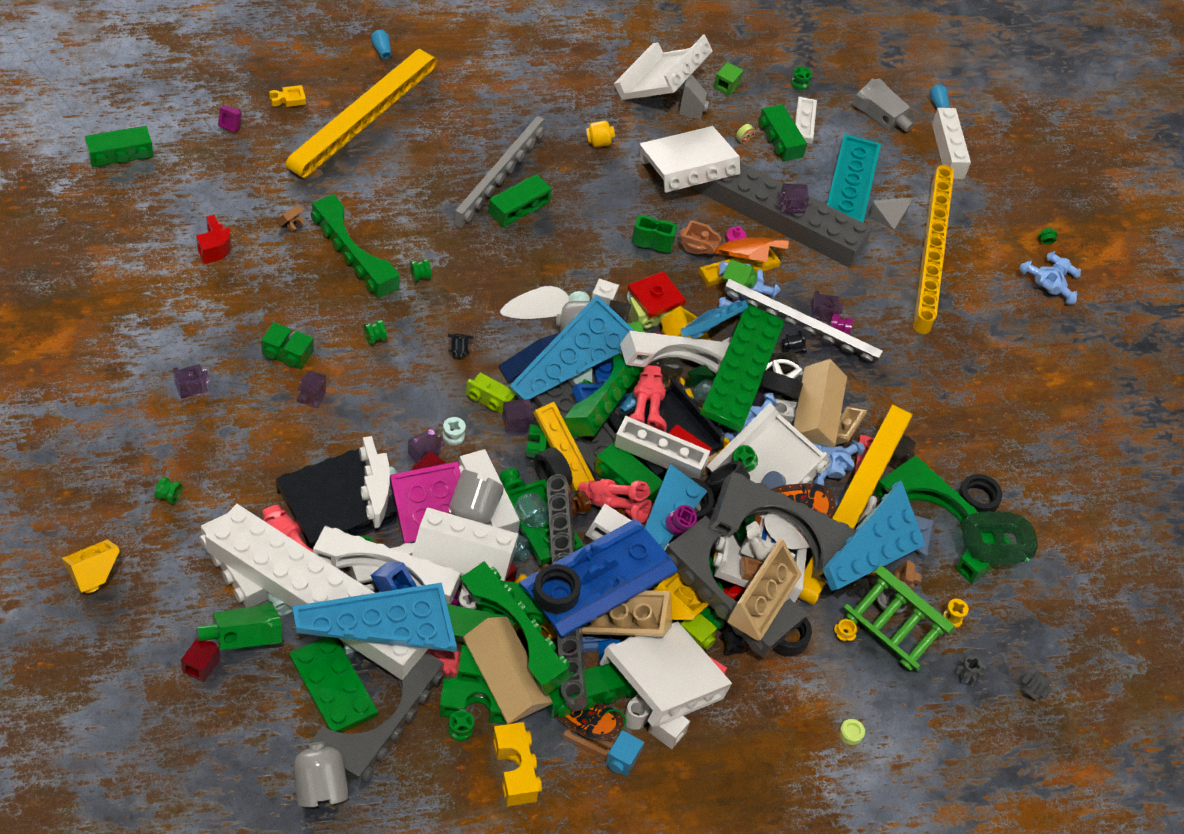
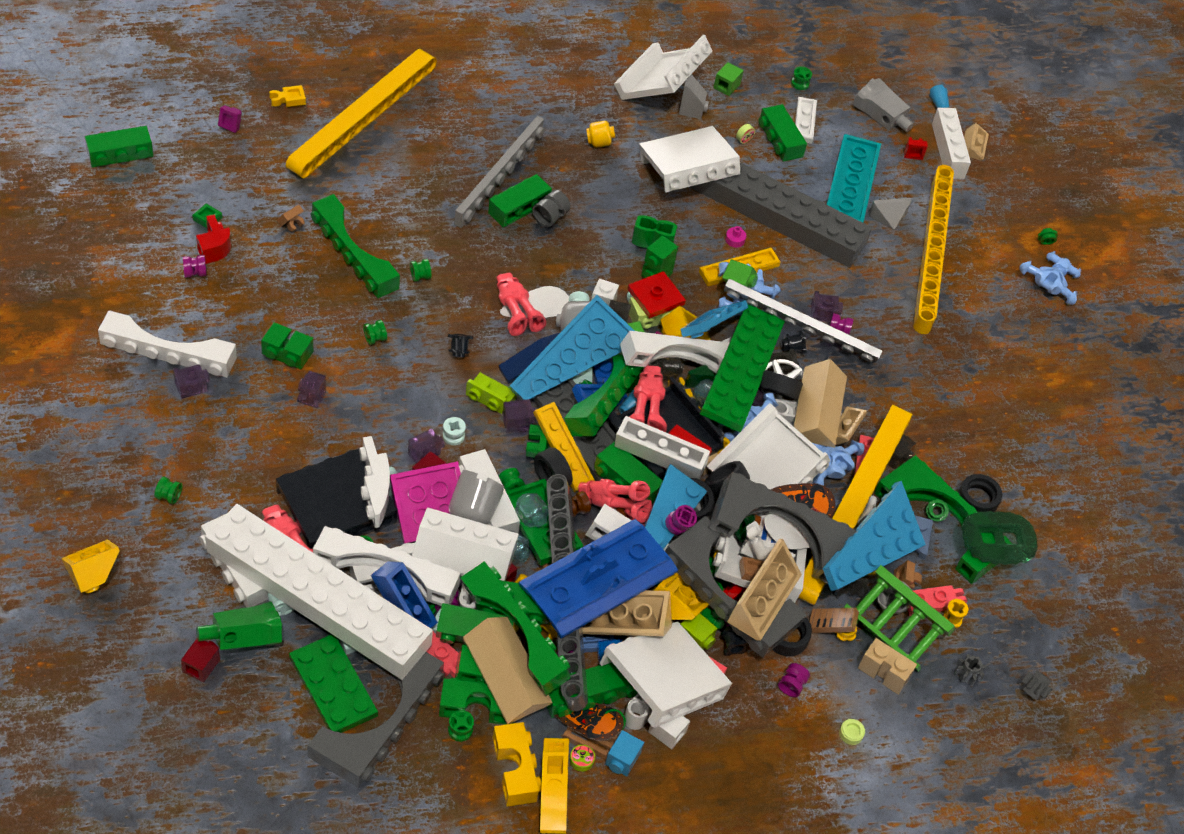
dark azure wing [292,582,457,652] -> none
light grey cylinder [294,741,349,807] -> none
dark azure cone [371,30,392,59] -> none
black tyre [533,564,581,614] -> none
nougat hand [680,220,721,254] -> none
orange slope [715,237,789,262] -> none
green wheel [733,445,758,472] -> none
sand blue tile [762,471,786,489] -> none
clear purple brick [777,183,809,214] -> none
none -> white arch [98,311,237,377]
none -> magenta wheel [182,255,206,278]
none -> green tile [192,203,223,228]
none -> coral piece [496,273,546,336]
none -> dark grey wheel [532,190,571,227]
none -> yellow slope [540,738,569,834]
none -> tile [569,745,595,772]
none -> green piece [641,235,679,278]
none -> magenta wheel [778,663,810,697]
none -> medium nougat tile [809,608,859,633]
none -> tan brick [858,638,917,695]
none -> red tile [904,137,928,160]
none -> coral hinge [907,585,967,616]
none -> green plate [926,500,949,522]
none -> tan slope [964,123,989,161]

